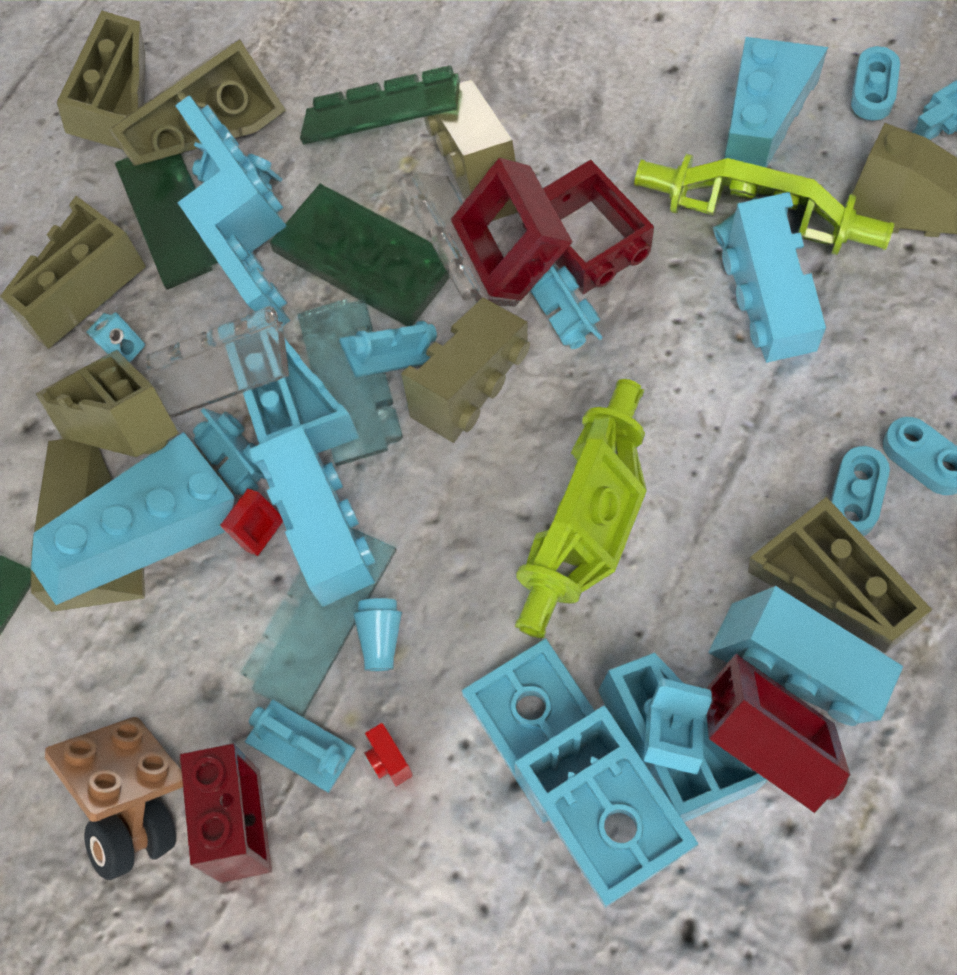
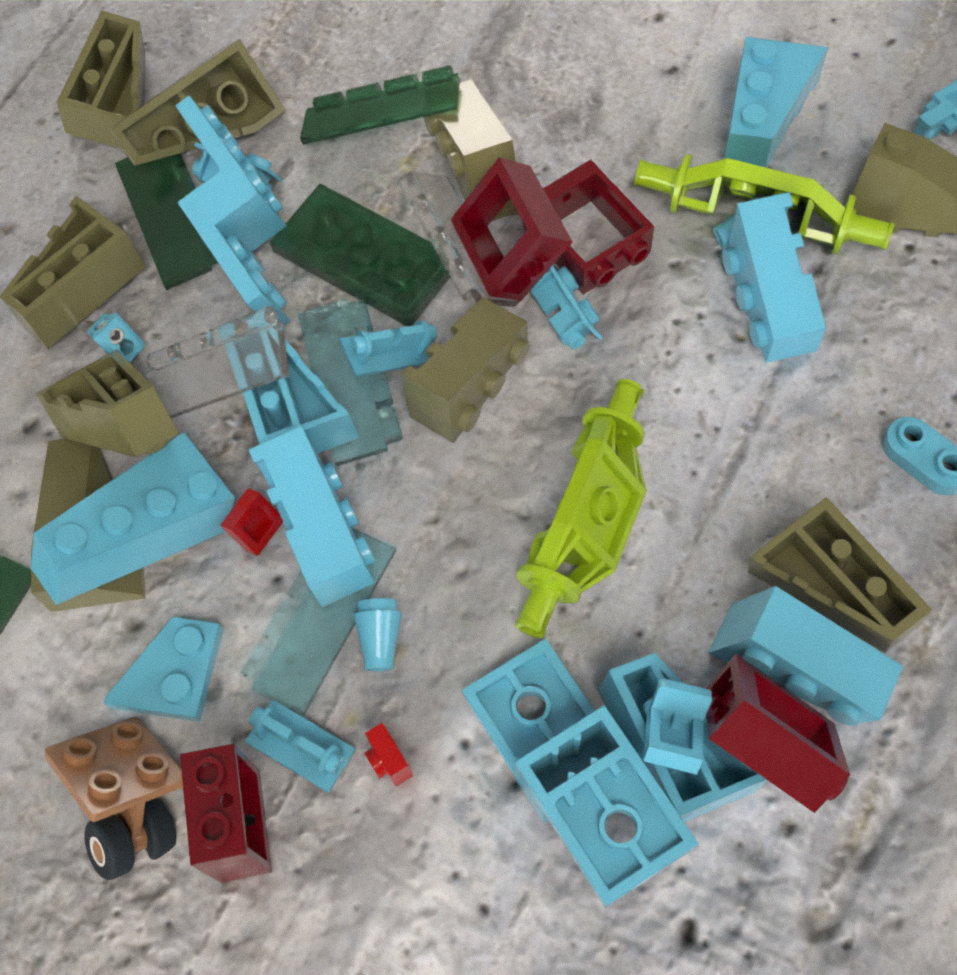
medium azure hinge [193,408,266,495] -> none
medium azure plate [830,446,890,536] -> none
medium azure plate [851,46,900,121] -> none
none -> medium azure wing [104,617,224,722]

